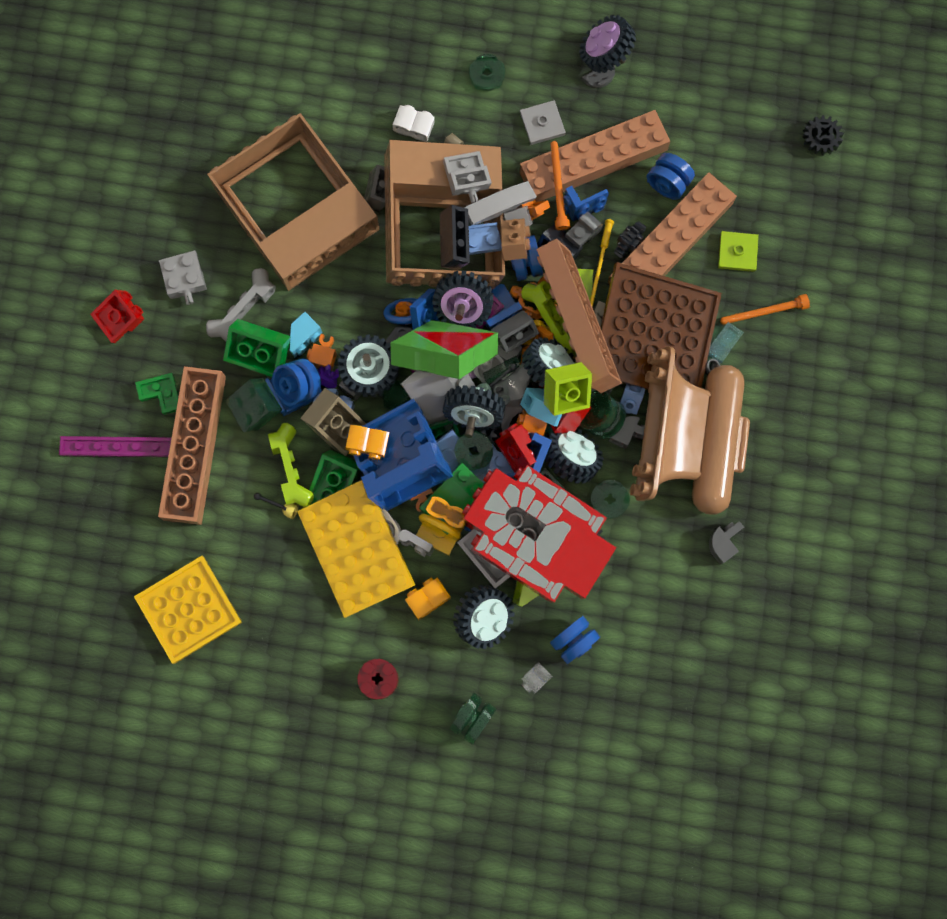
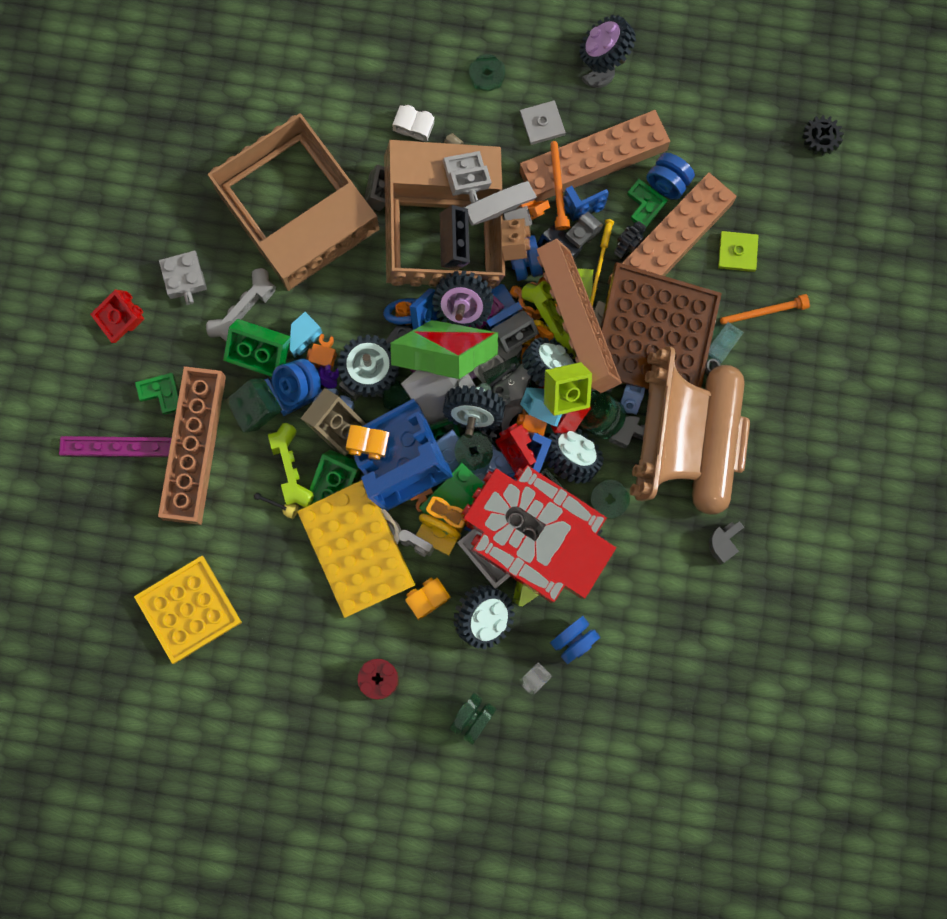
medium blue plate [469,222,502,255] -> none
none -> green plate [627,179,668,228]

